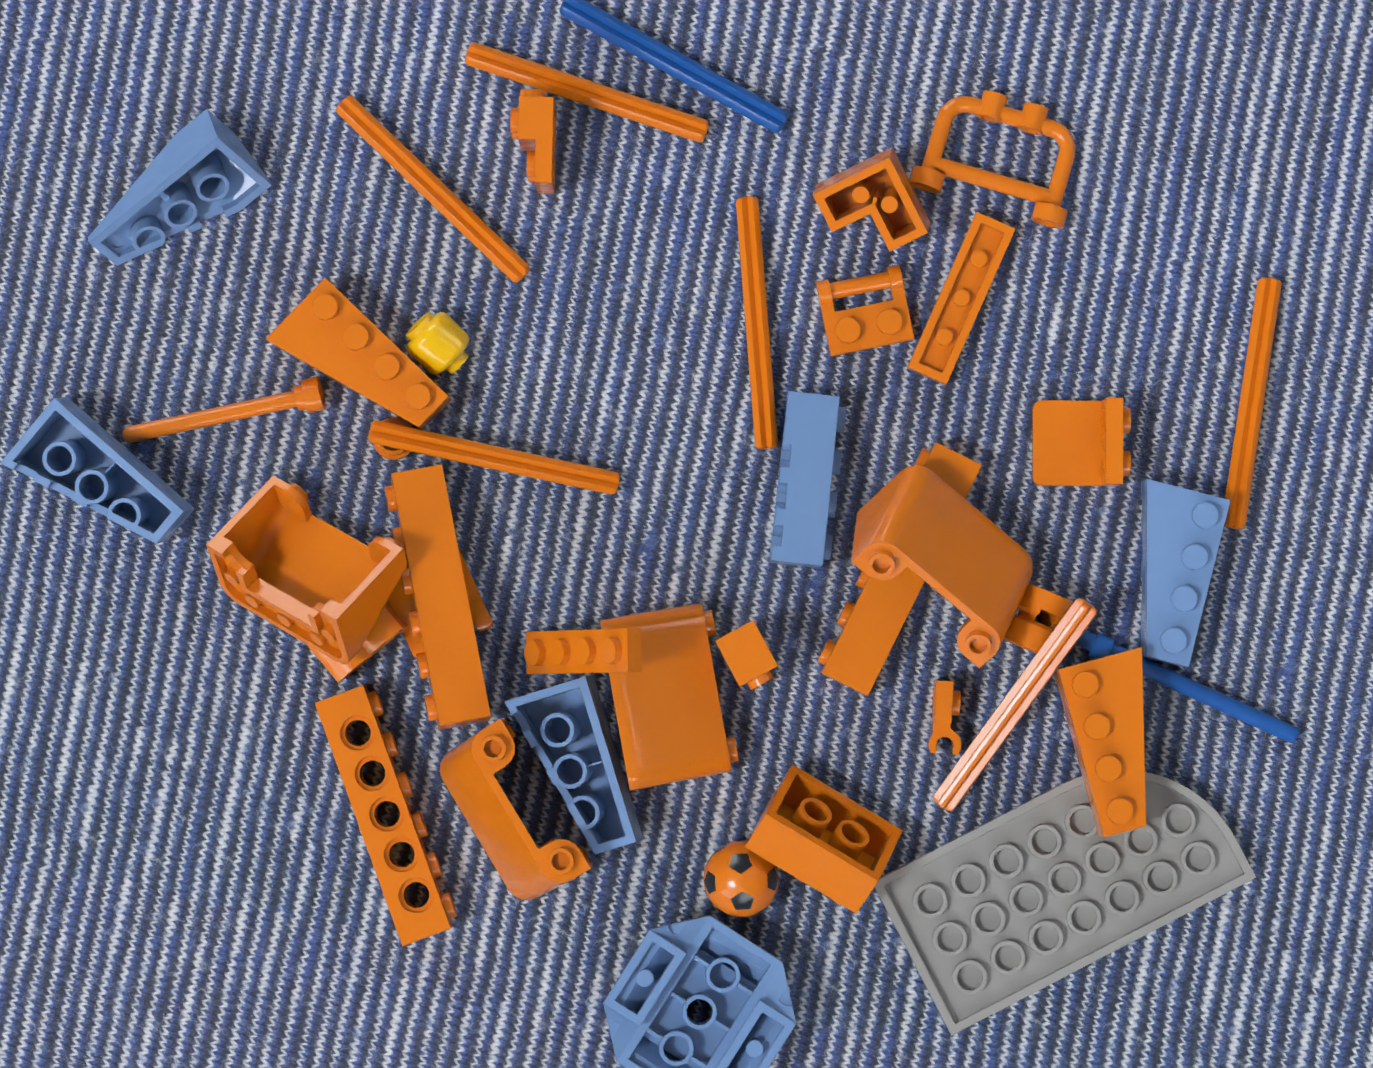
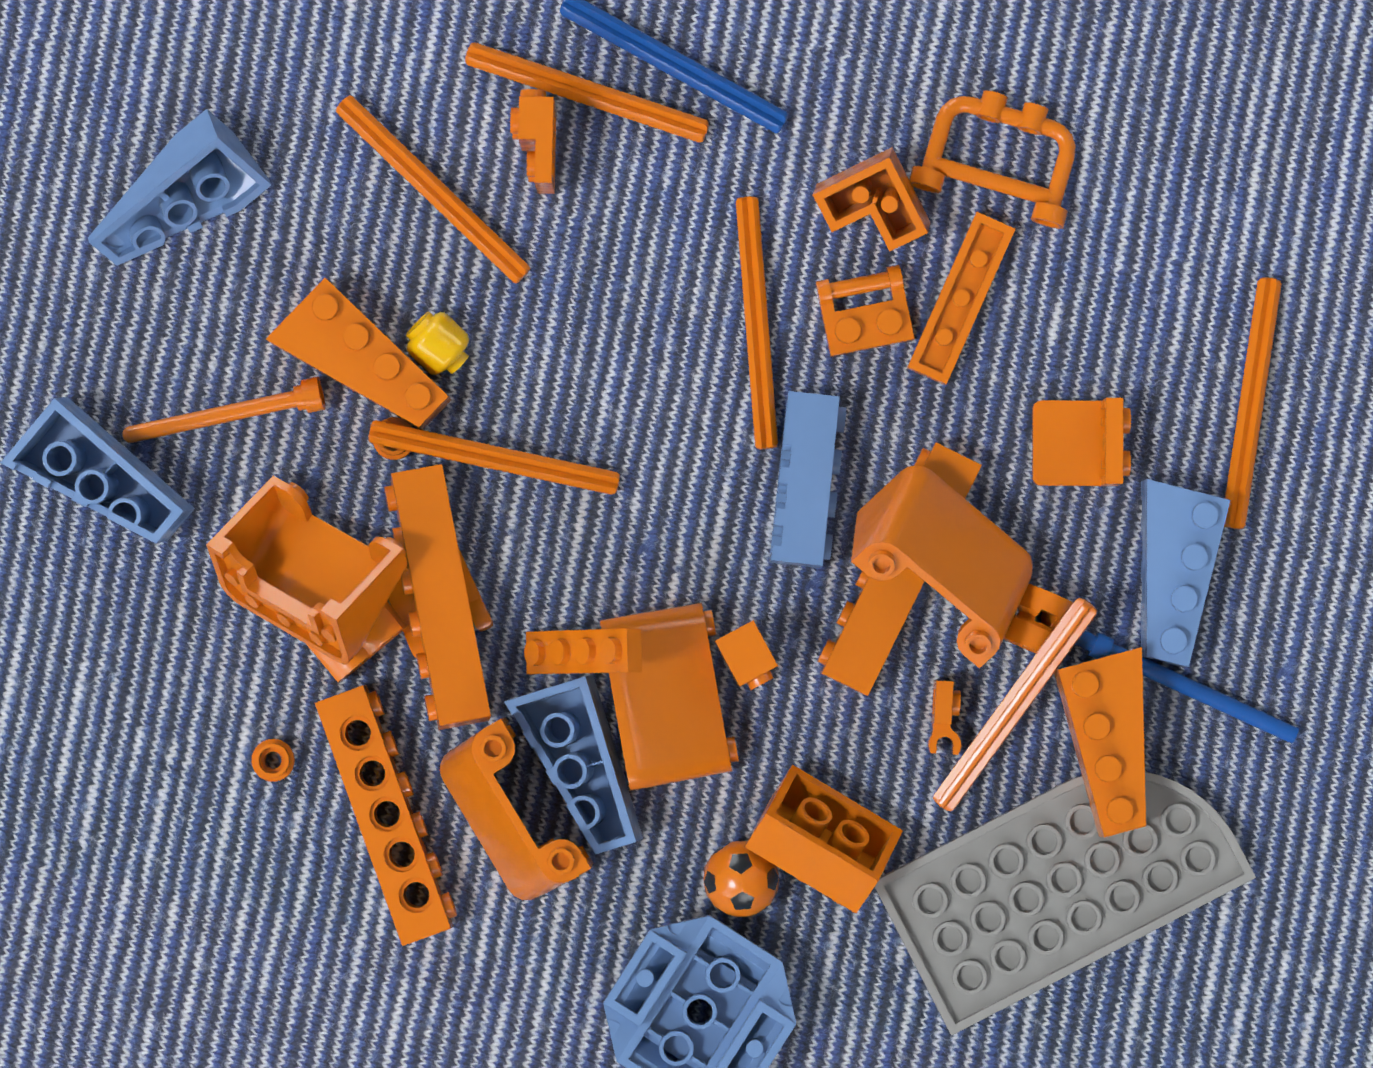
none -> orange plate [252,739,295,782]

